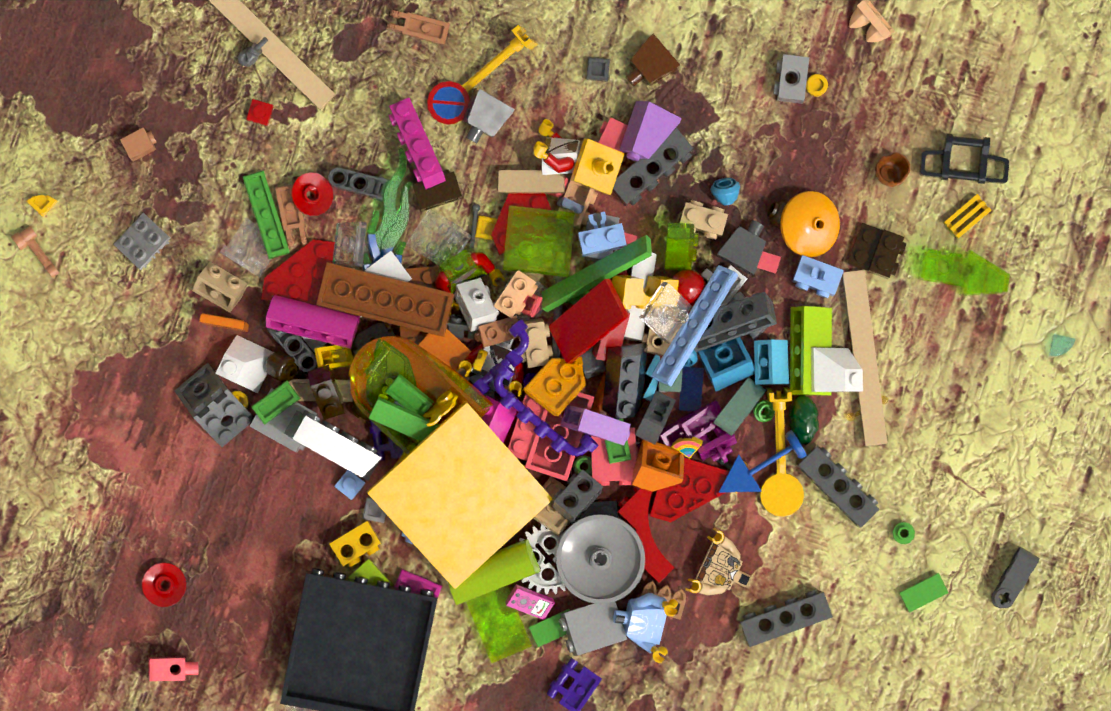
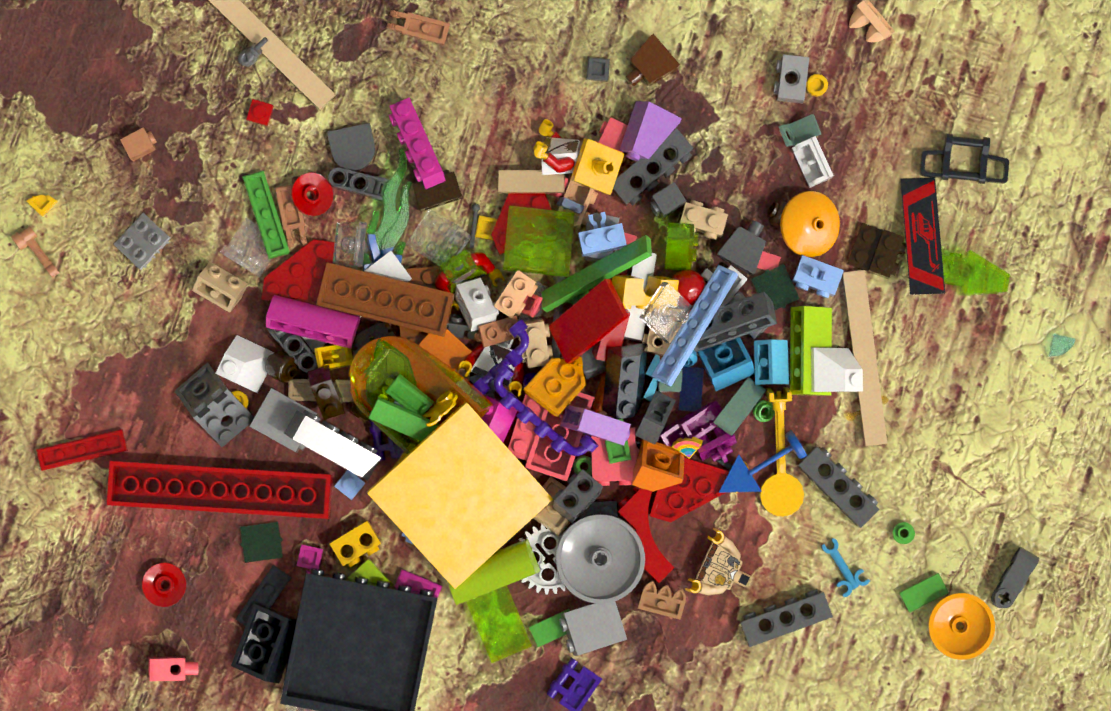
orange tile [199,313,249,332] -> none
bright green tile [252,381,301,425] -> none
light grey tile [362,497,386,523] -> none
piece [427,25,538,125] -> none
torso [463,88,515,144] -> none
yellow tile [473,349,488,372] -> none
tile [505,584,555,620] -> none
light blue torso [613,593,678,663] -> none
dark azure cone [710,178,740,205] -> none
dark green arm [789,395,819,445] -> none
dark orange hair [875,152,910,187] -> none
yellow tile [943,194,991,239] -> none
none -> red tile [36,429,128,471]
none -> red brick [107,461,333,519]
none -> black slope [231,604,296,684]
none -> black tile [235,565,292,626]
none -> clear green piece [240,522,283,563]
none -> dark pink plate [297,544,323,569]
none -> dark grey tile [327,123,375,171]
none -> dark grey brick [650,182,686,219]
none -> clear green piece [751,264,800,310]
none -> sand green bracket [779,114,821,147]
none -> white hinge [792,136,833,188]
none -> dark azure bar [821,538,870,597]
none -> black sticker [900,177,945,295]
none -> light orange dish [928,593,995,660]

